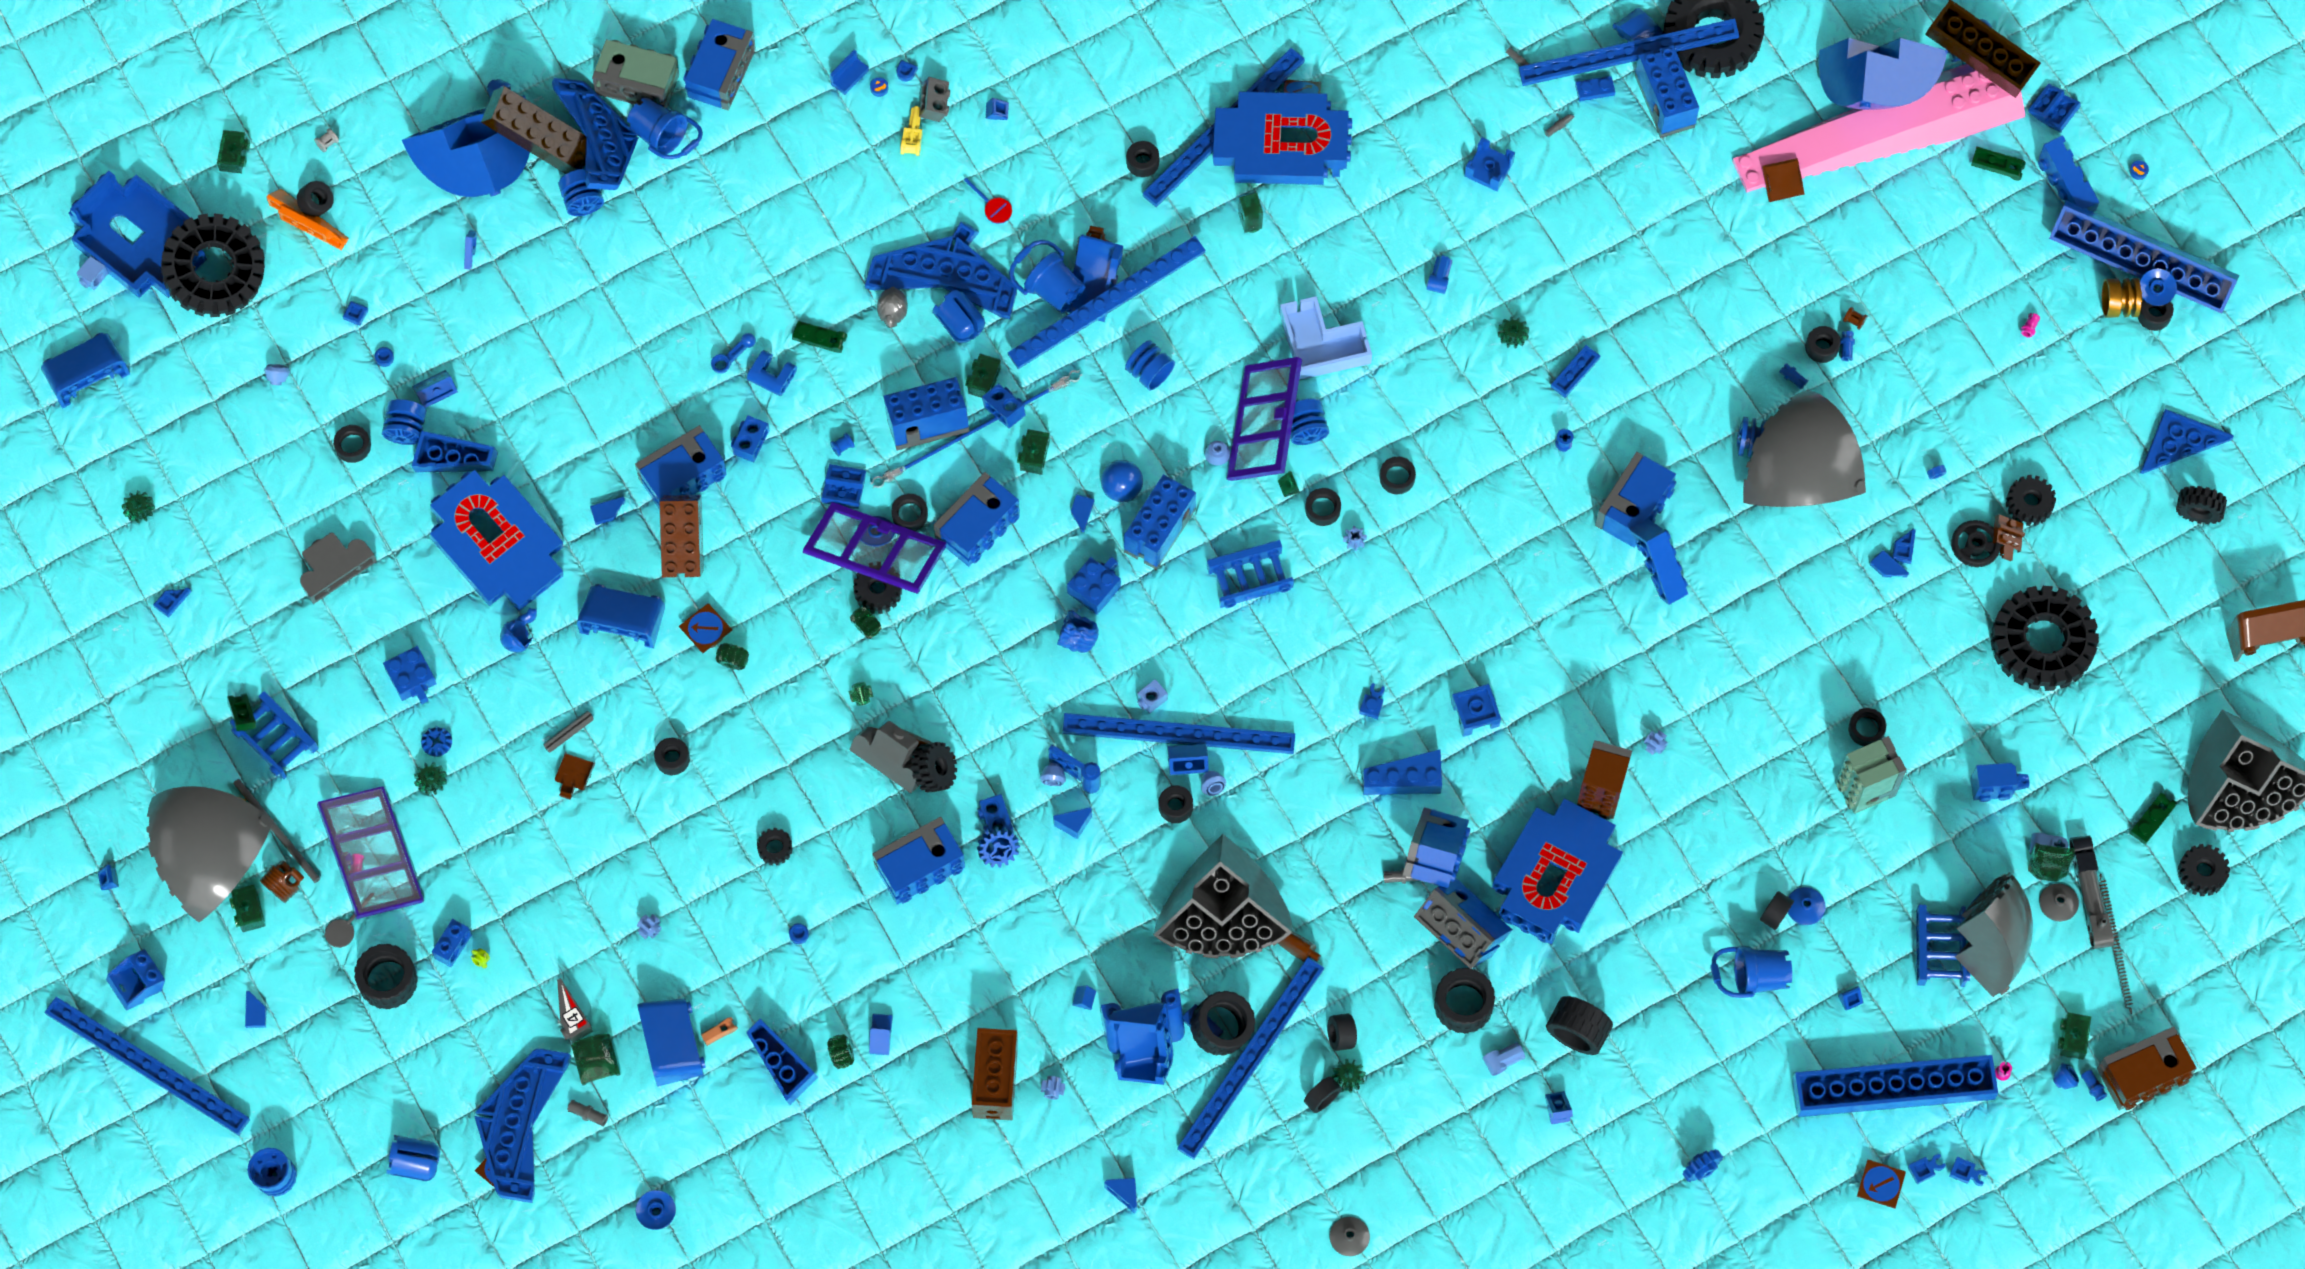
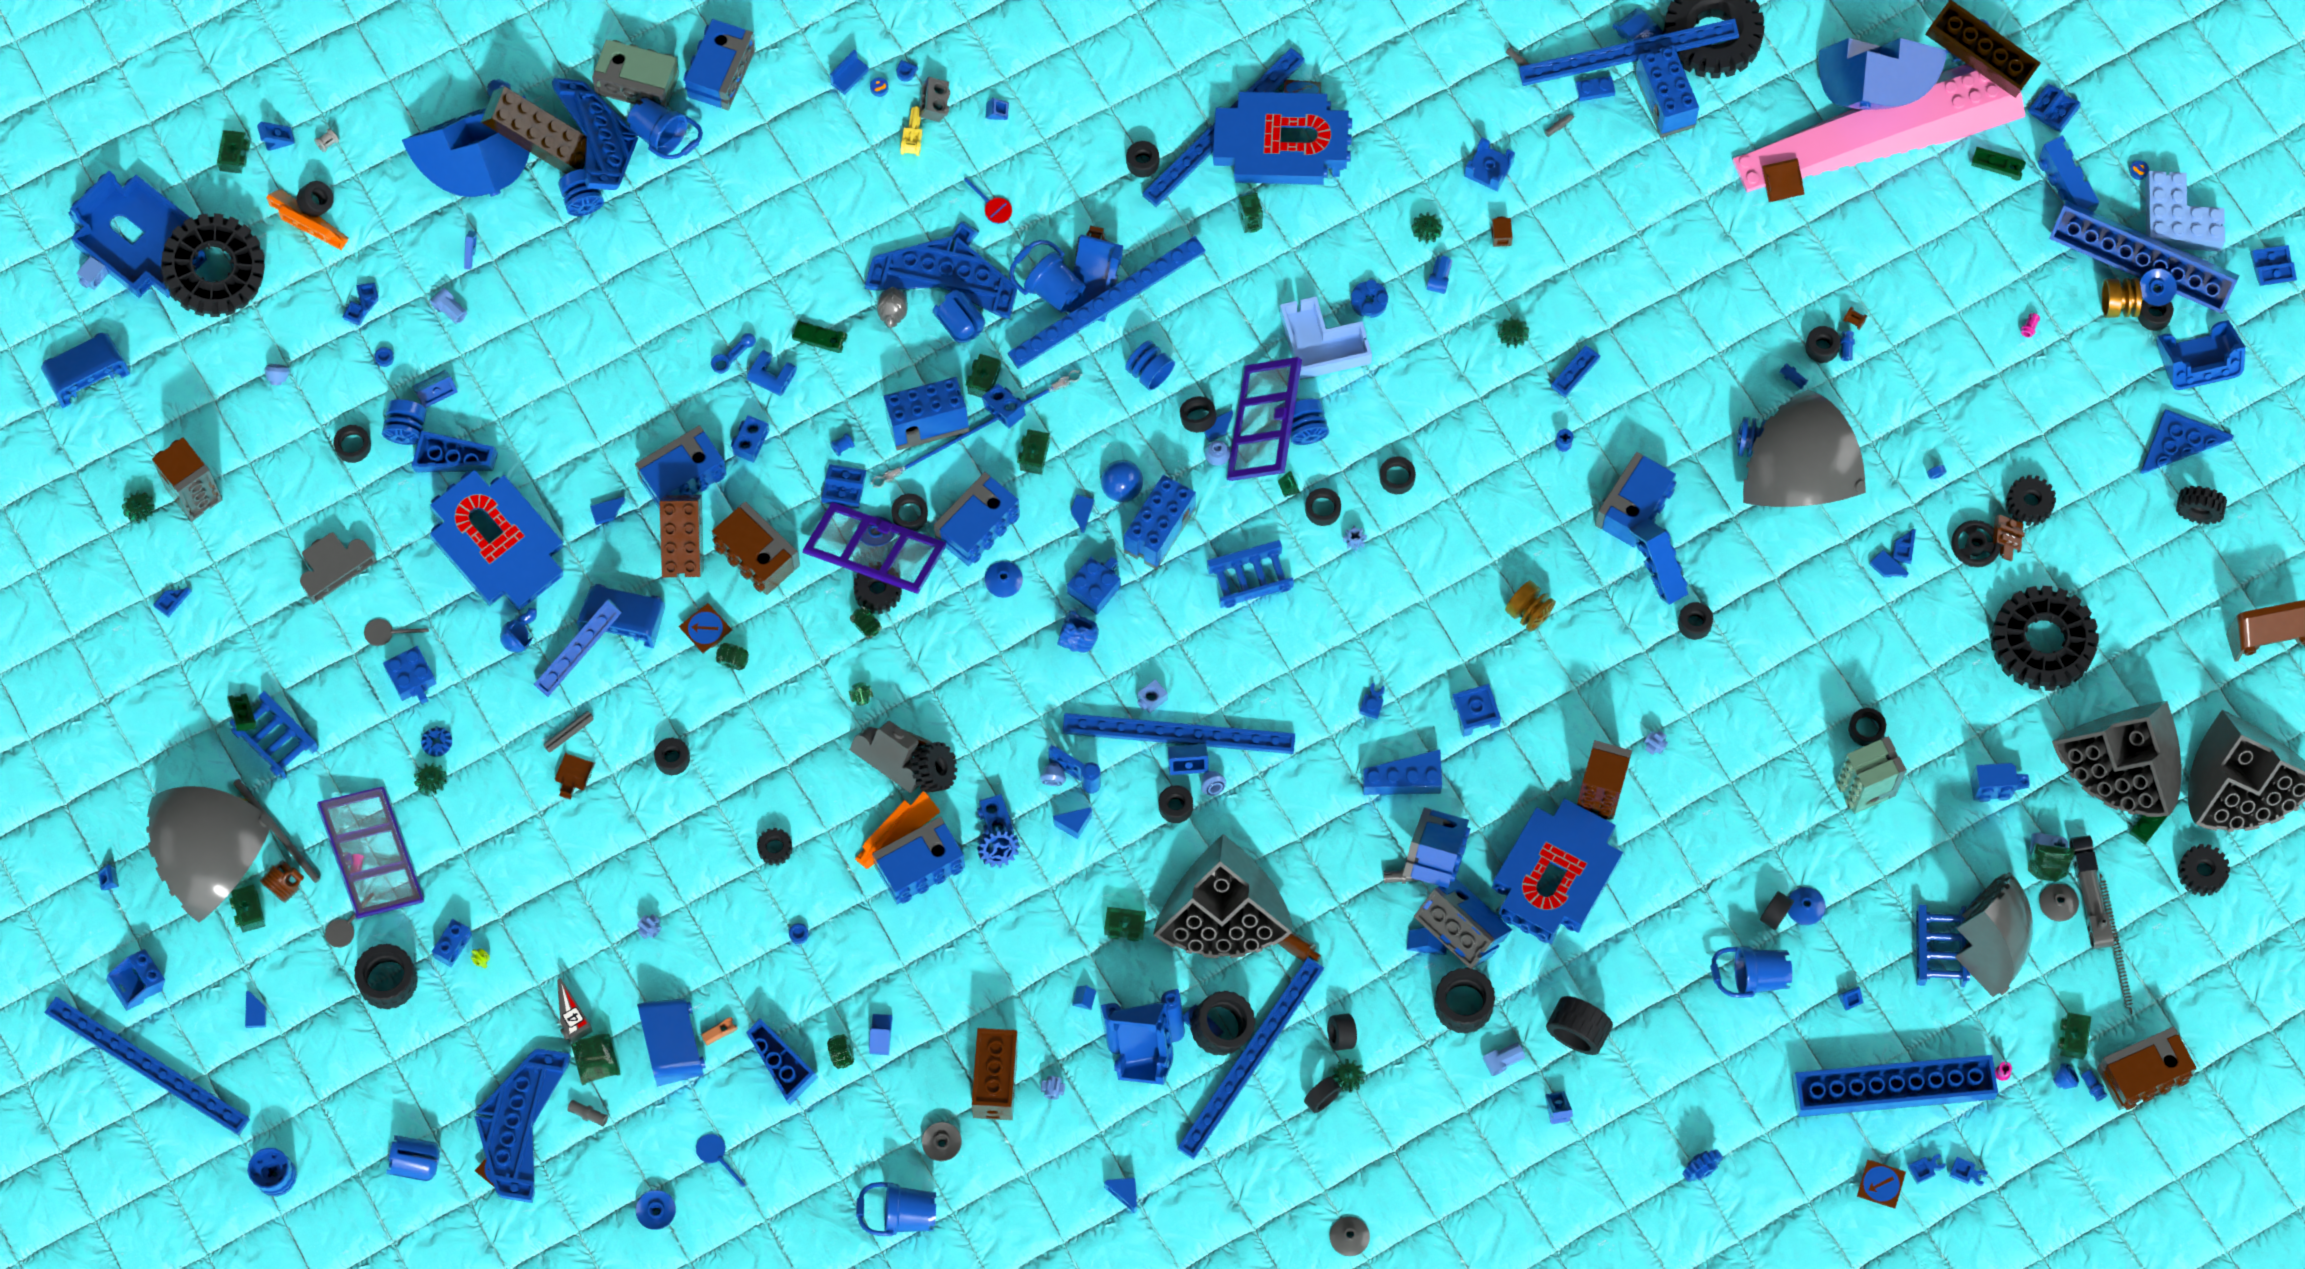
none -> piece [152,437,222,522]
none -> blue slope [257,122,295,151]
none -> blue tile [356,283,379,316]
none -> dark grey piece [364,619,429,646]
none -> medium blue piece [429,288,467,324]
none -> plate [533,599,623,697]
none -> blue piece [696,1134,745,1187]
none -> reddish brown piece [712,501,800,595]
none -> orange wedge [855,791,940,869]
none -> blue piece [856,1182,936,1236]
none -> dark grey dish [922,1122,962,1161]
none -> blue dish [985,561,1023,598]
none -> clear green brick [1104,907,1146,941]
none -> black tyre [1180,396,1217,433]
none -> blue tile [1204,410,1233,443]
none -> blue plate [1351,280,1388,318]
none -> blue slope [1407,928,1447,955]
none -> clear green gear [1411,212,1443,244]
none -> reddish brown brick [1491,216,1513,247]
none -> pearl gold wheel [1505,580,1556,632]
none -> black tyre [1678,602,1714,640]
none -> dark grey brick [2052,701,2181,817]
none -> light blue piece [2145,171,2225,251]
none -> blue windscreen [2157,320,2245,390]
none -> blue slope [2250,245,2297,286]

